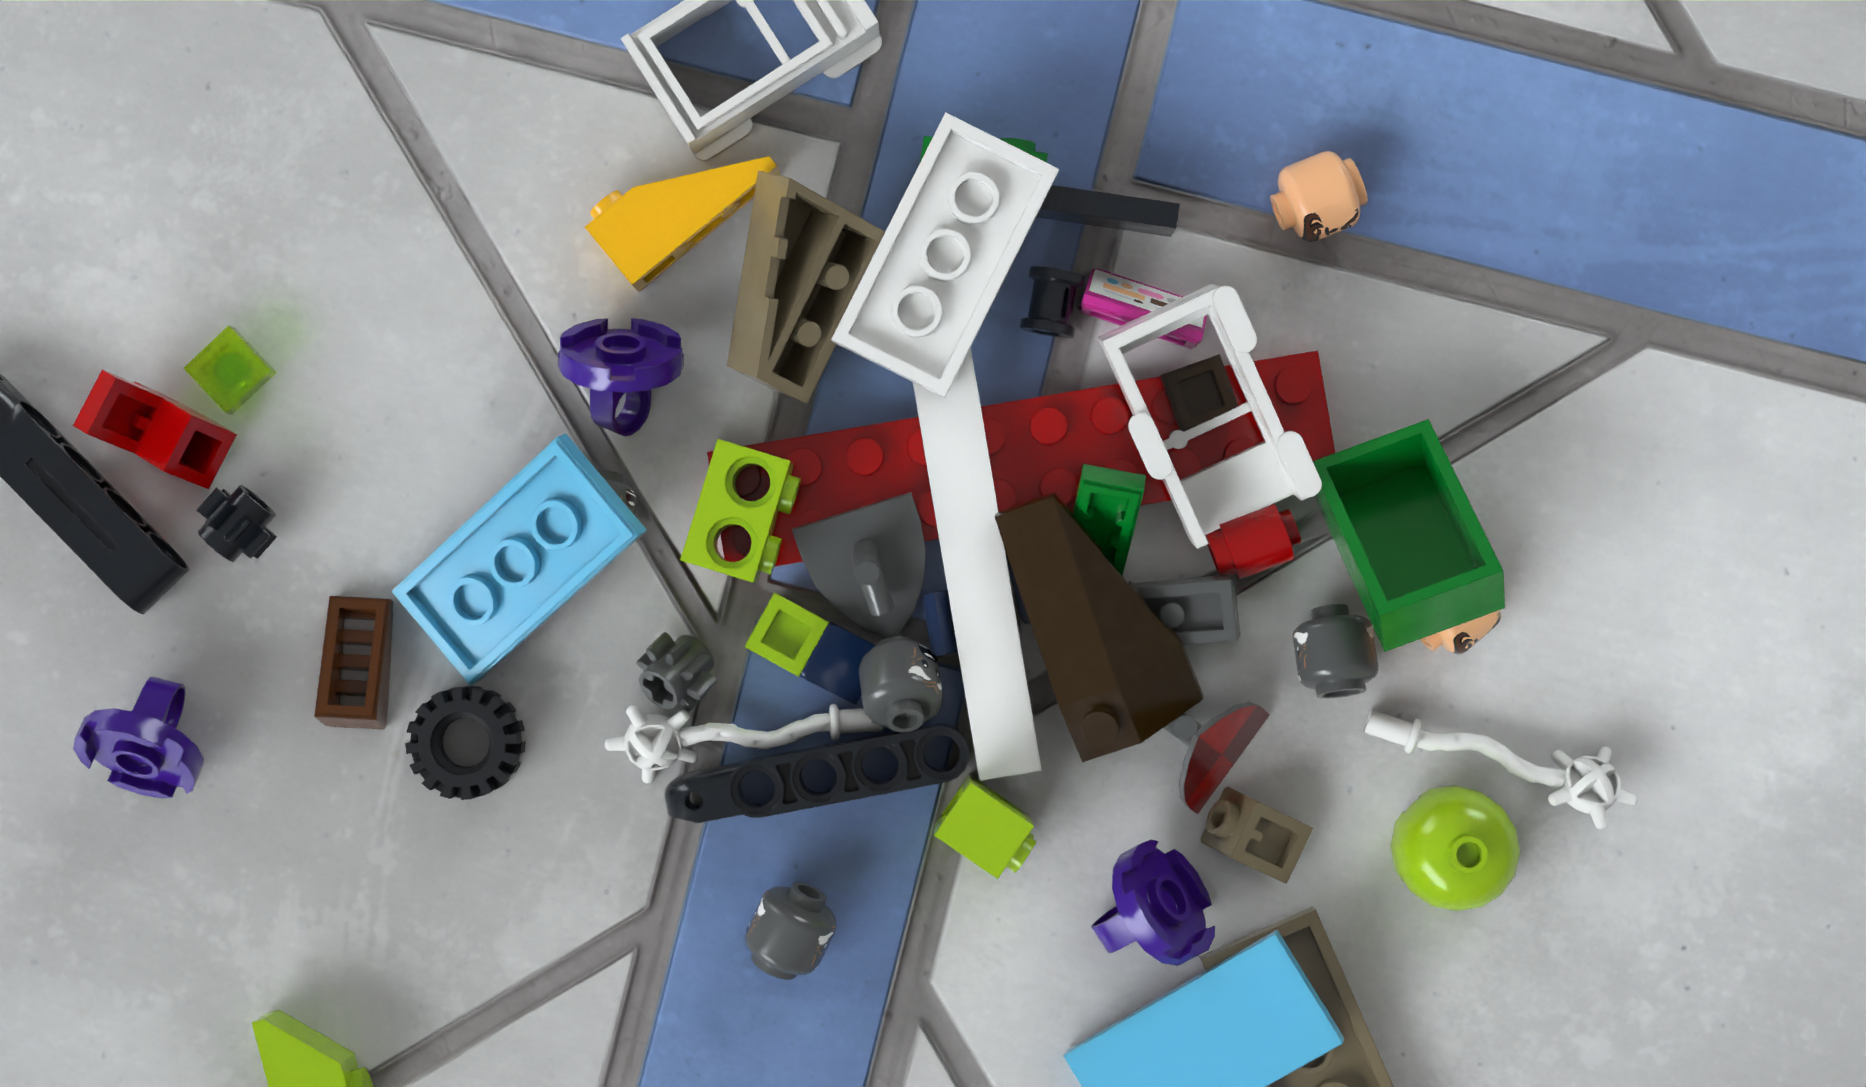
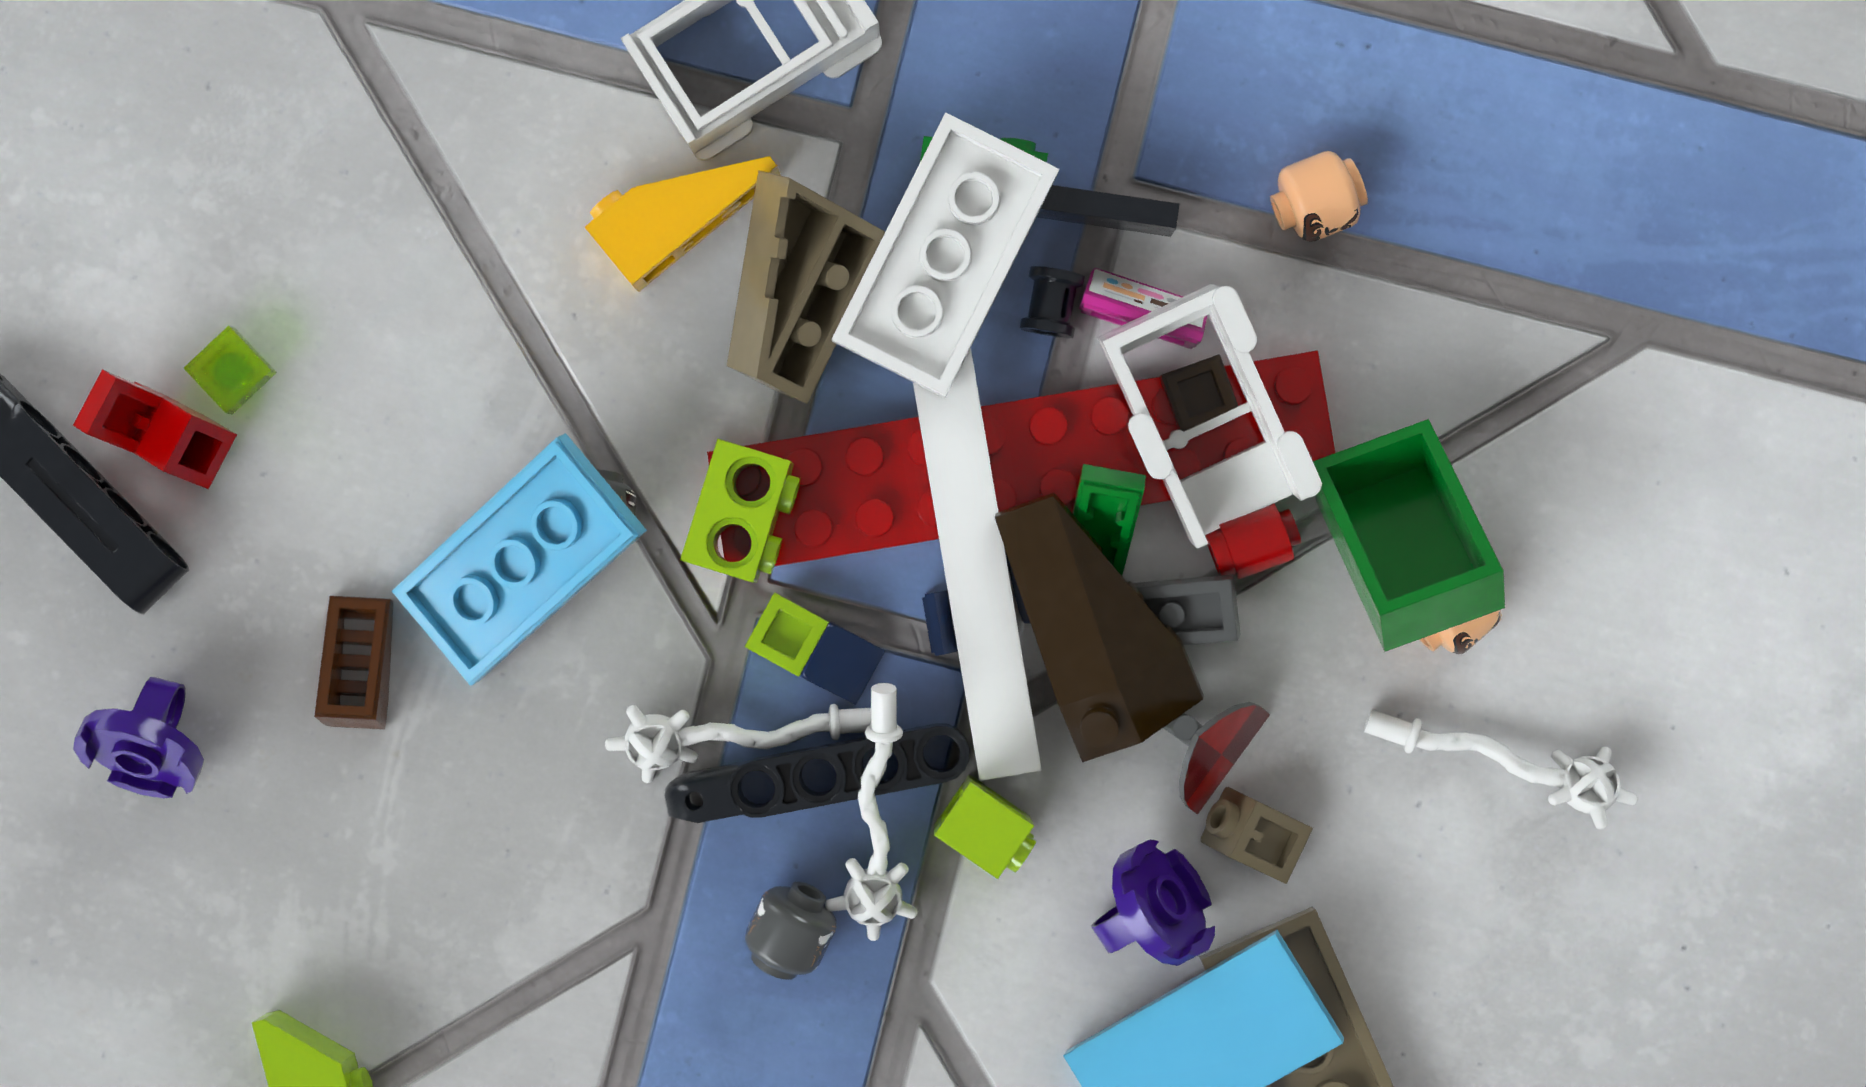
black gear [196,485,277,562] -> none
black tyre [405,686,526,800] -> none
dark purple tile [558,318,684,437] -> none
dark grey gear [636,632,717,712] -> none
dark grey shield [792,492,926,638] -> none
dark grey head [859,636,943,732] -> none
dark grey head [1293,604,1379,699] -> none
lime cylinder [1390,785,1520,911] -> none
none -> white piece [825,683,918,941]

